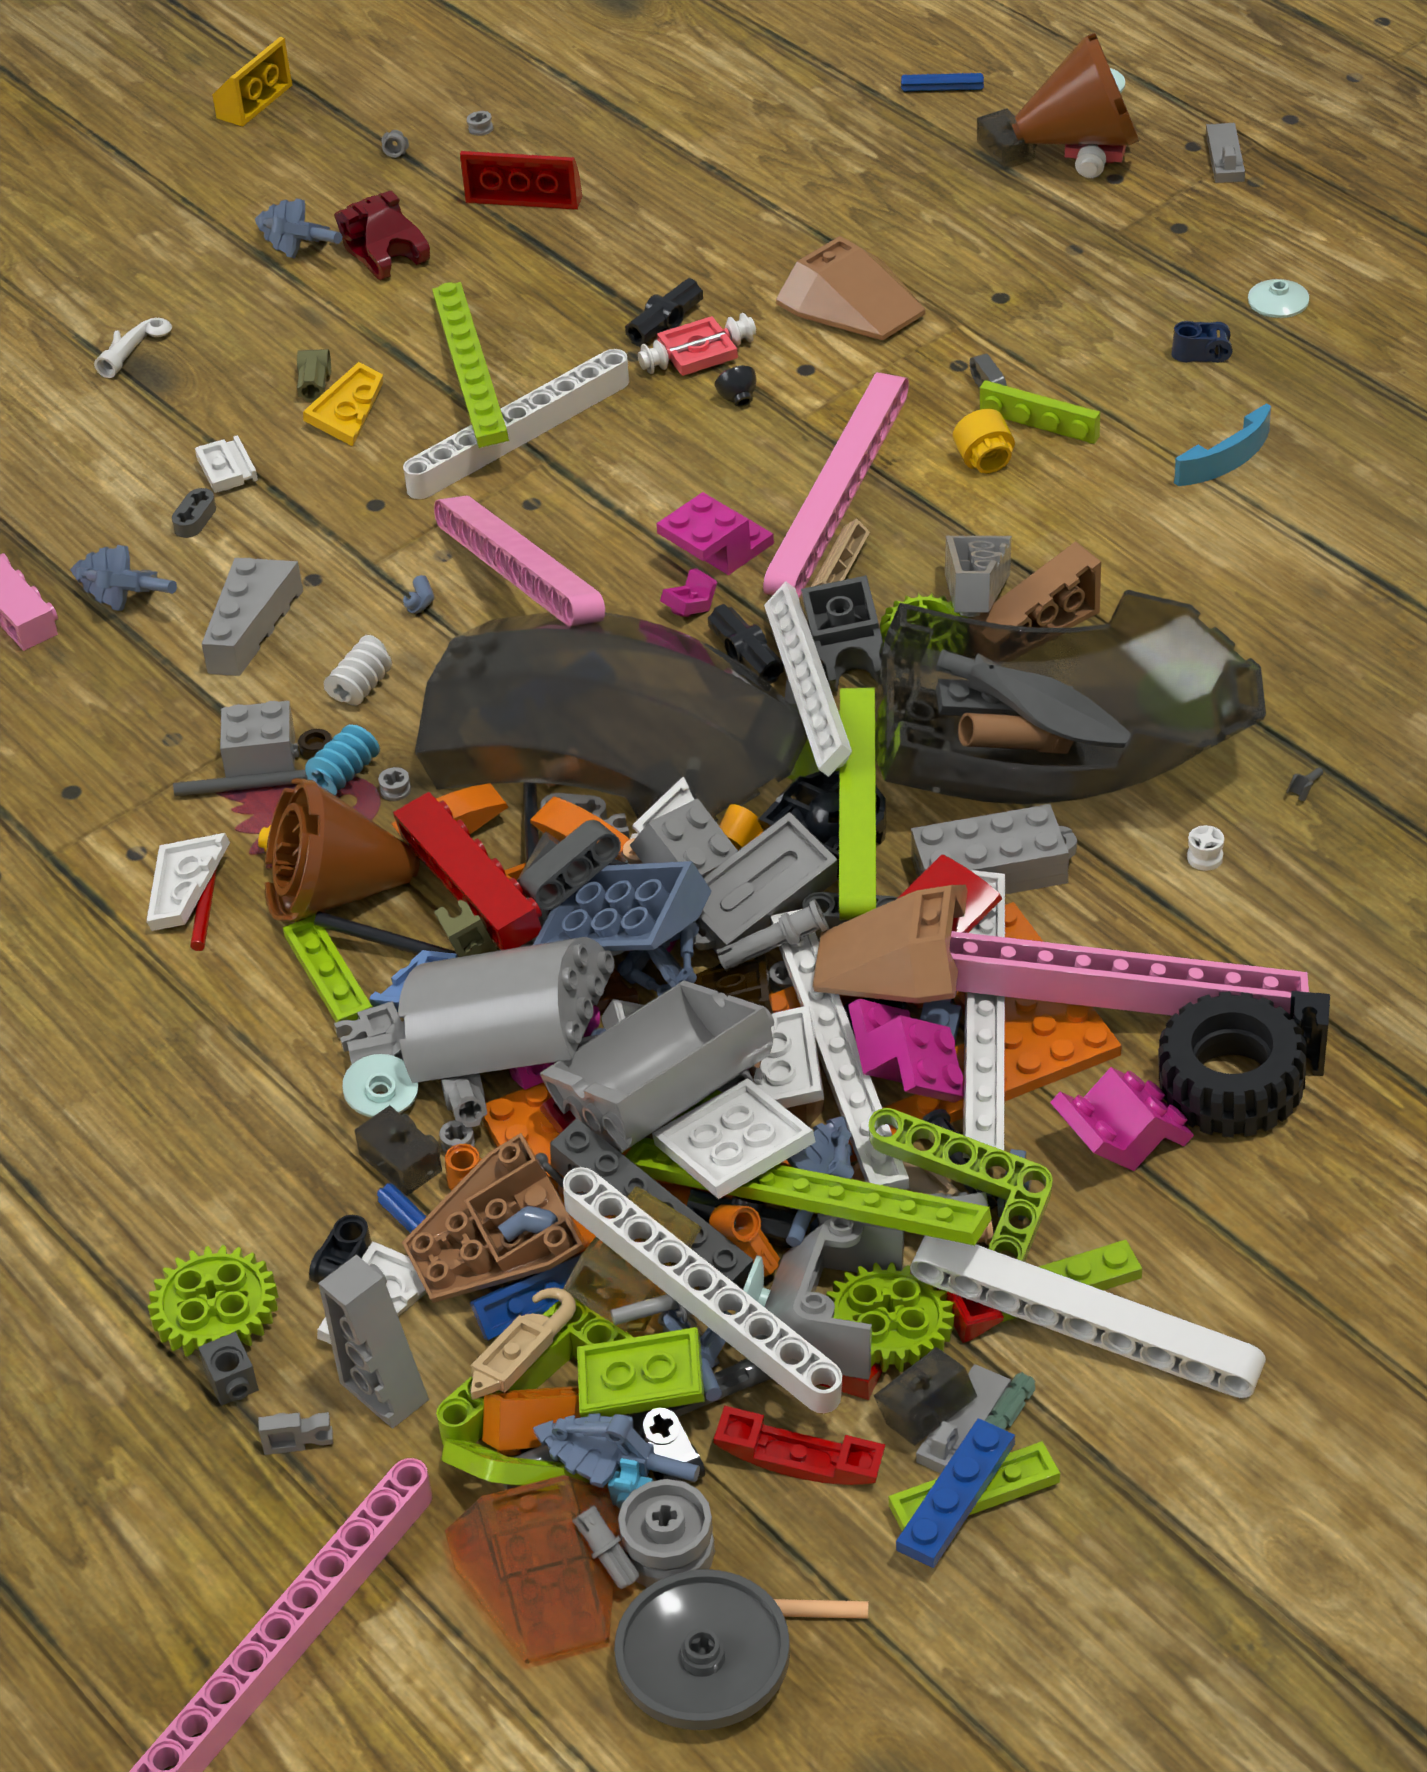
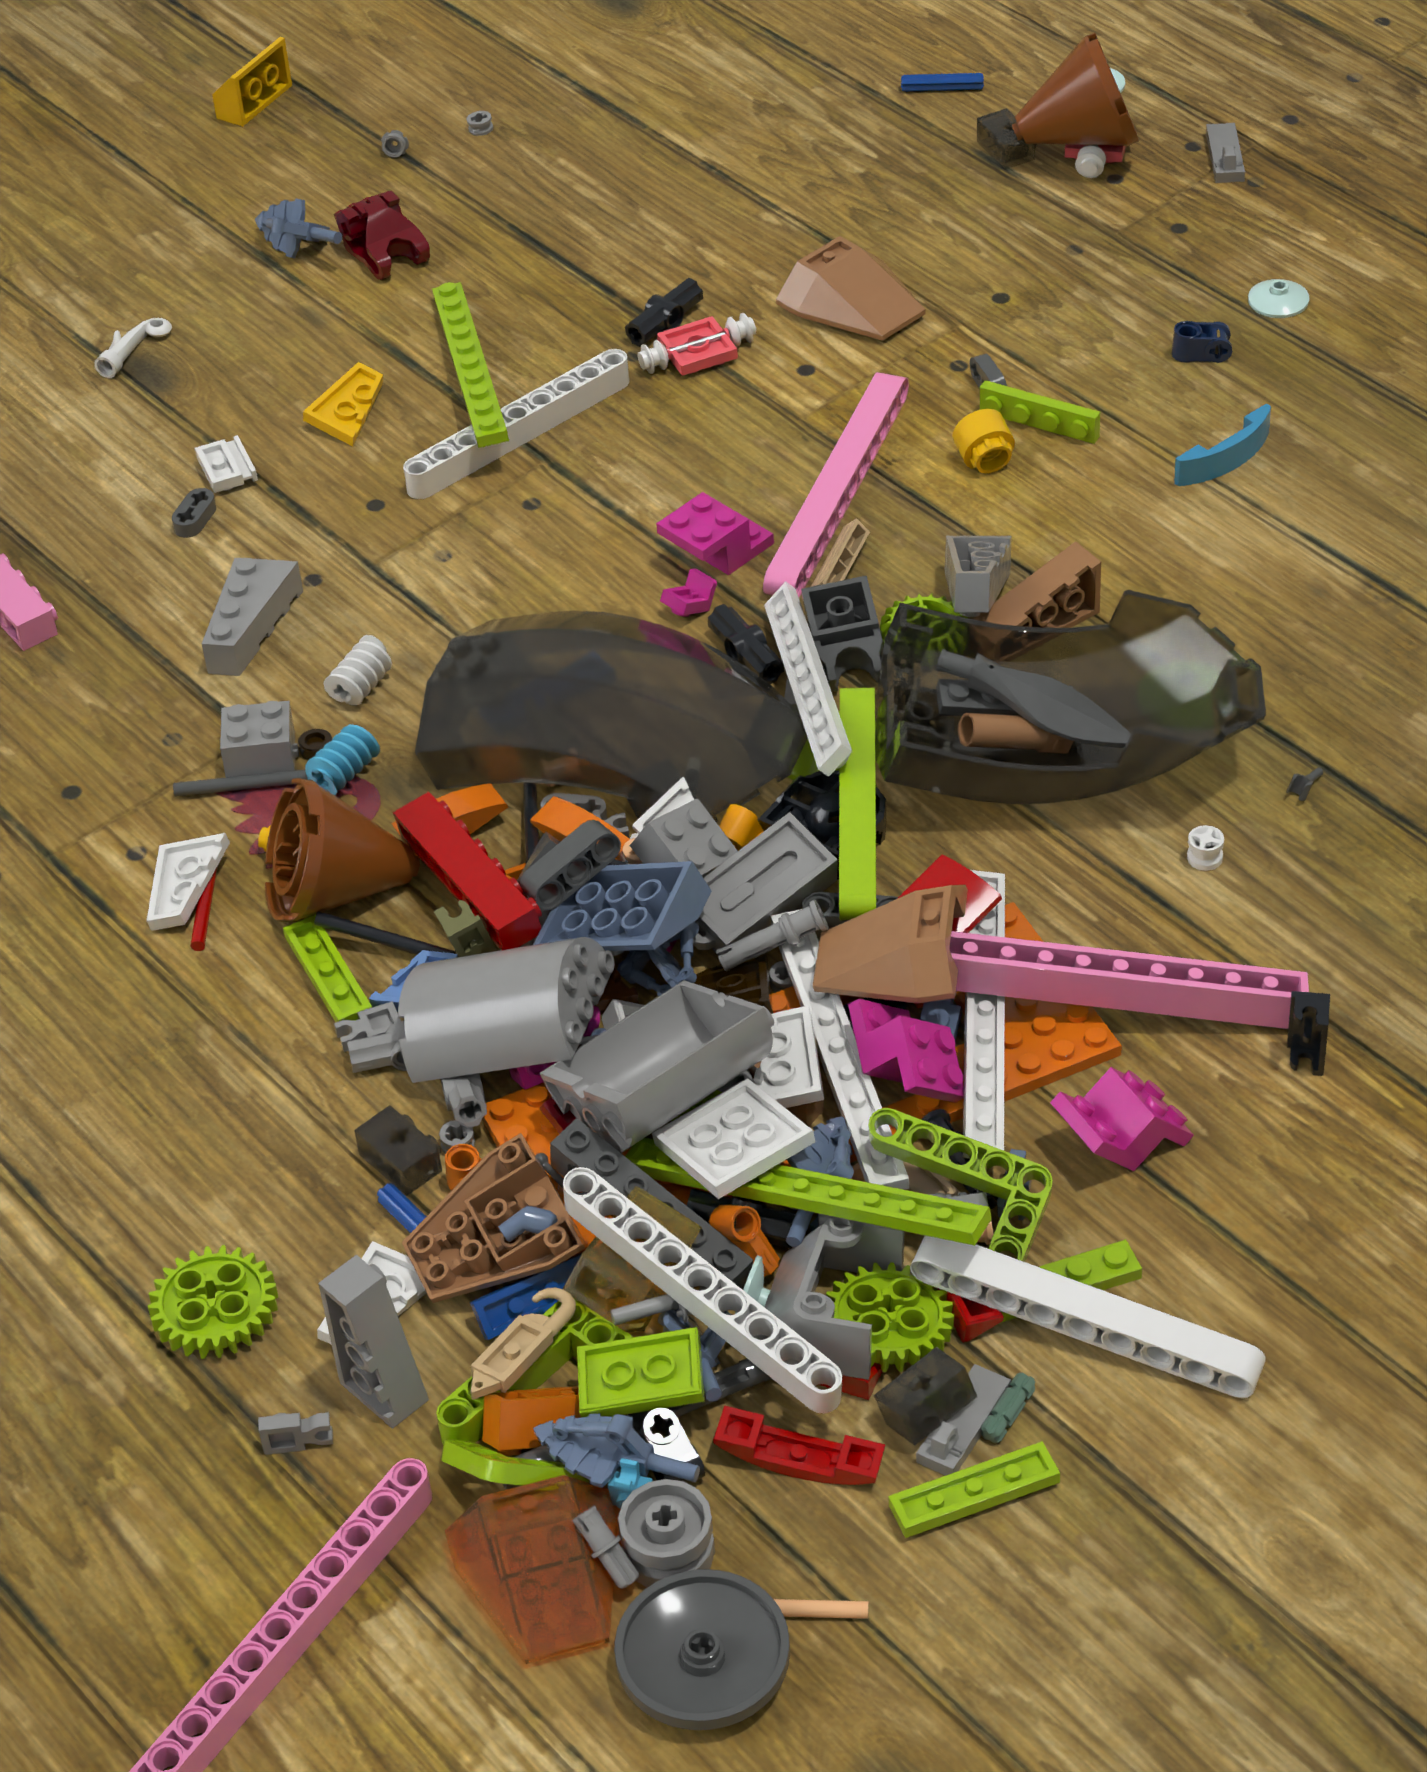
sand blue bar [70,545,177,611] -> none
dark grey brick [198,1332,259,1406] -> none
olive piece [297,349,331,402] -> none
black piece [309,1214,372,1283] -> none
light aqua dish [342,1054,418,1118] -> none
light grey bush [378,767,411,801] -> none
sand blue arm [403,575,434,614] -> none
bright pink beam [434,495,605,627] -> none
red slope [460,151,582,210] -> none
black brick [714,365,757,407] -> none
blue plate [896,1418,1015,1568] -> none
light grey piece [911,804,1077,894] -> none
black tyre [1158,992,1306,1138] -> none

